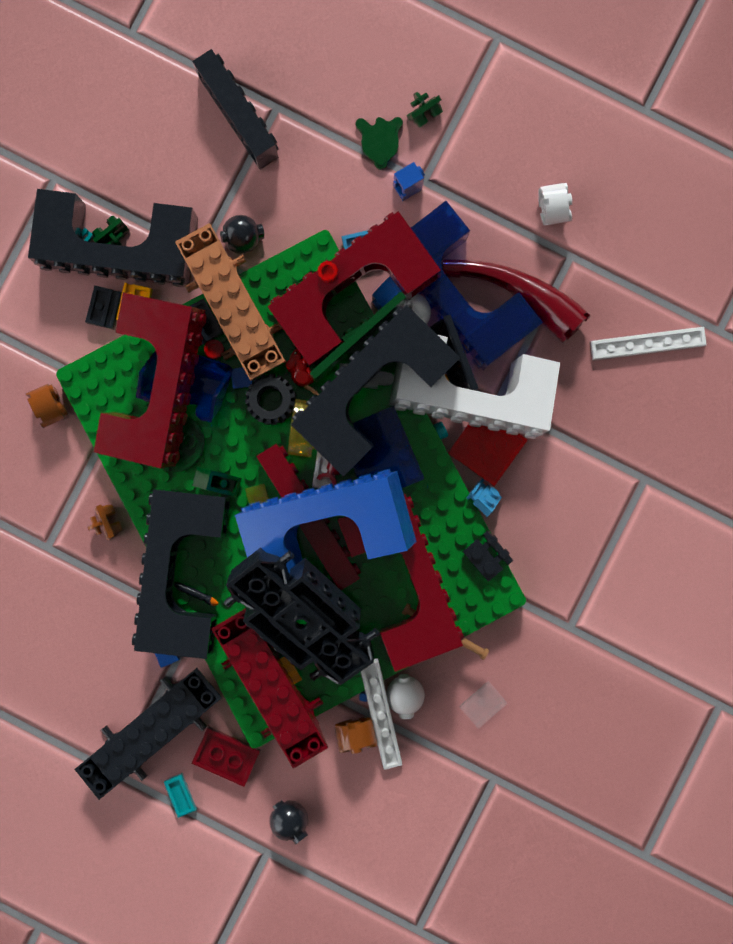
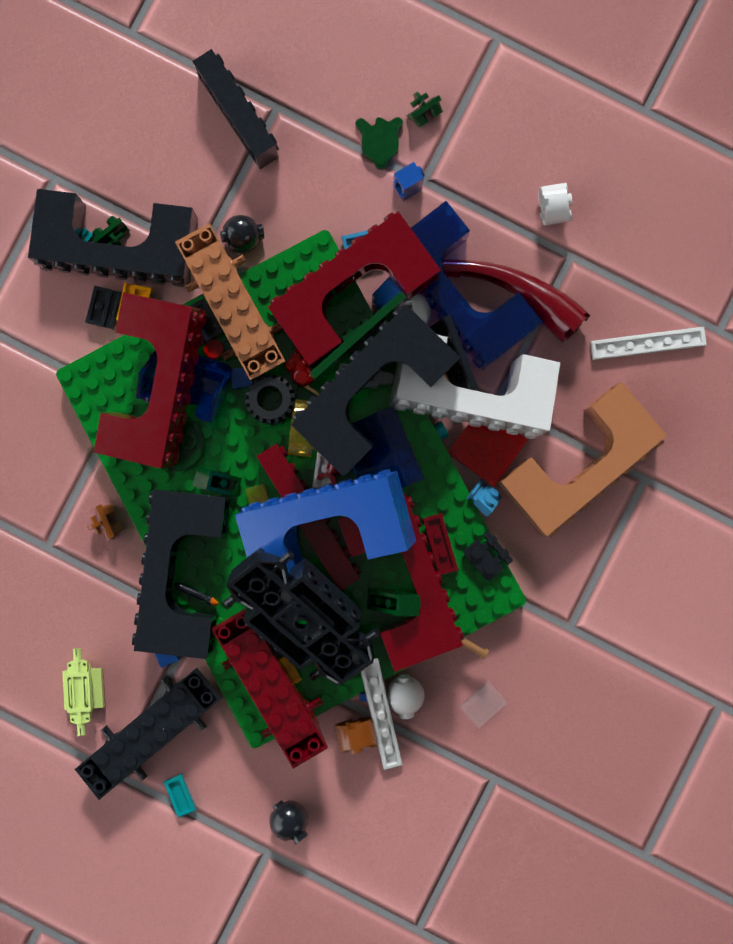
dark orange brick [26,384,68,428] -> none
dark red plate [191,726,261,787] -> none
red tile [318,261,338,283] -> none
none -> yellowish green piece [62,648,105,736]
none -> dark green brick [367,589,421,616]
none -> dark red plate [422,513,458,575]
none -> nougat arch [497,382,667,537]

